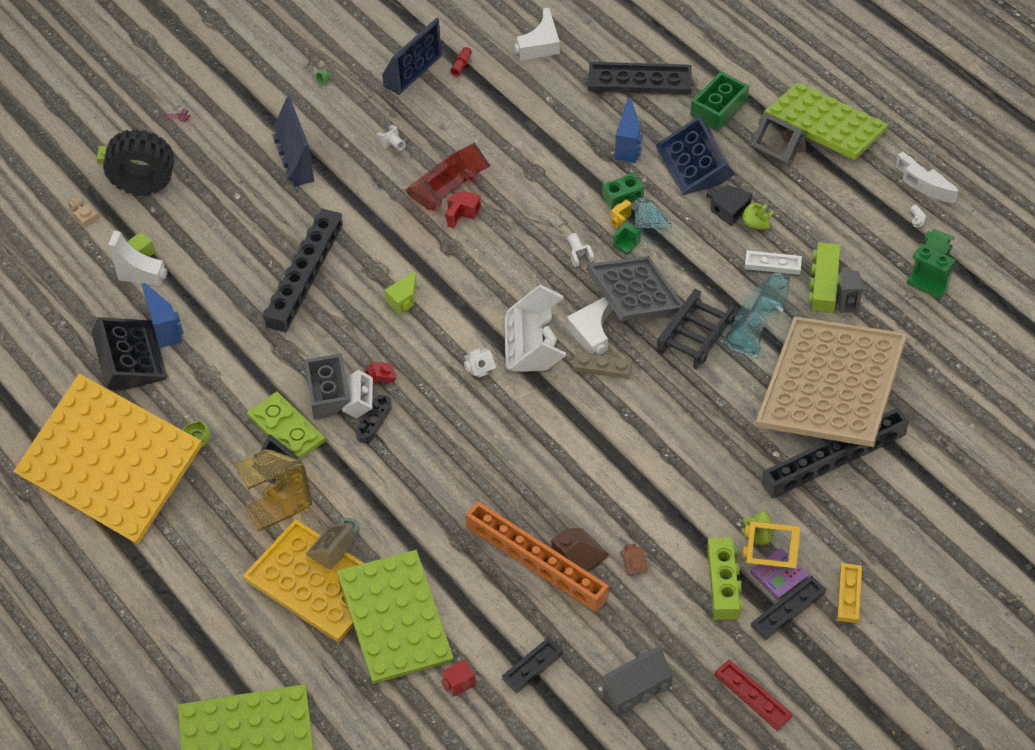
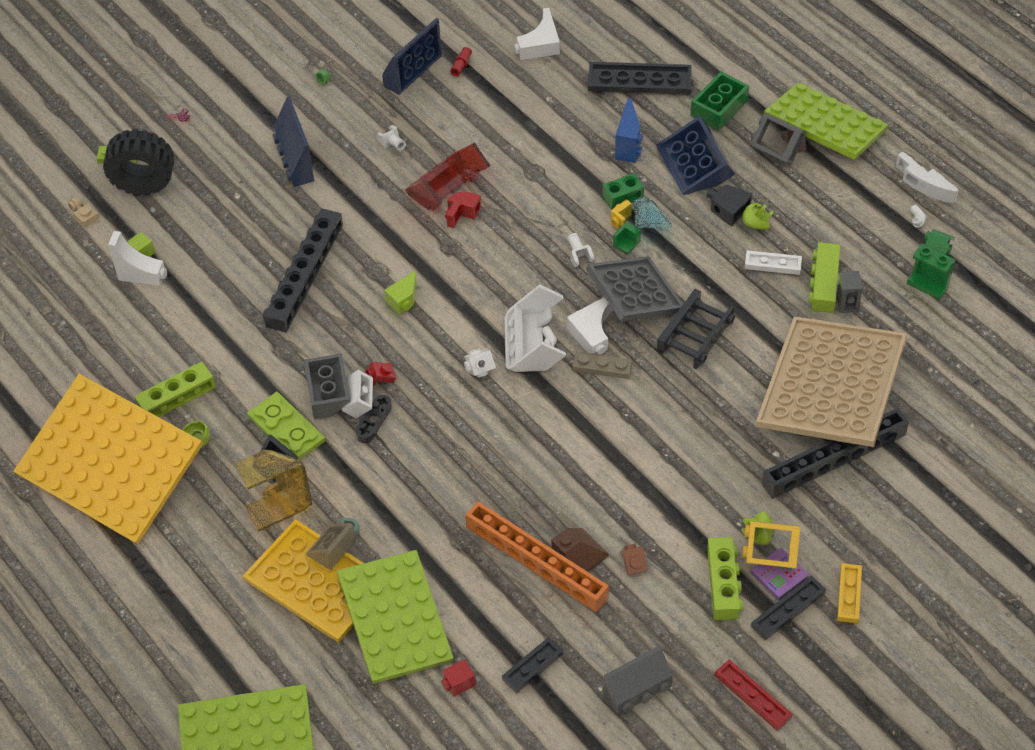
black slope [91,317,167,390] -> none
blue slope [141,283,184,348] -> none
clear light blue windscreen [725,273,790,358] -> none
none -> lime brick [134,362,216,417]

